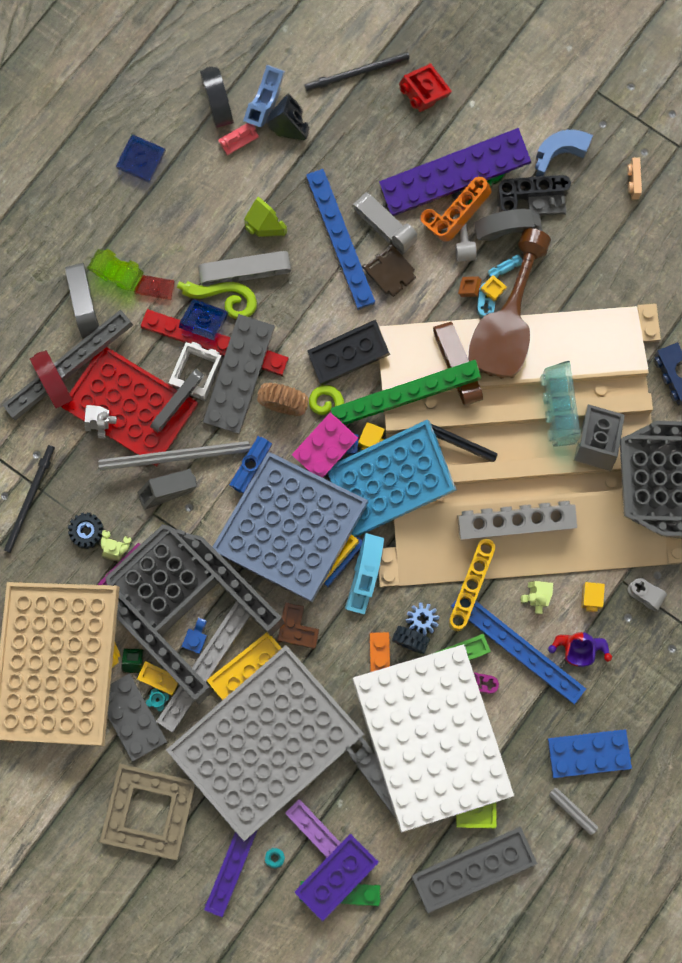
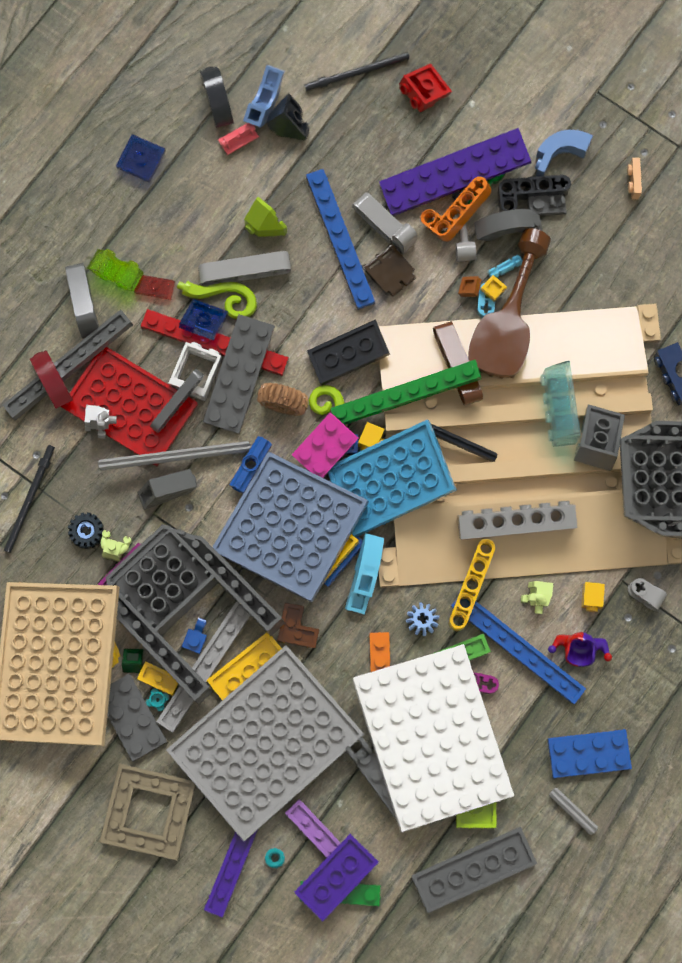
black bush [392,626,430,654] -> none

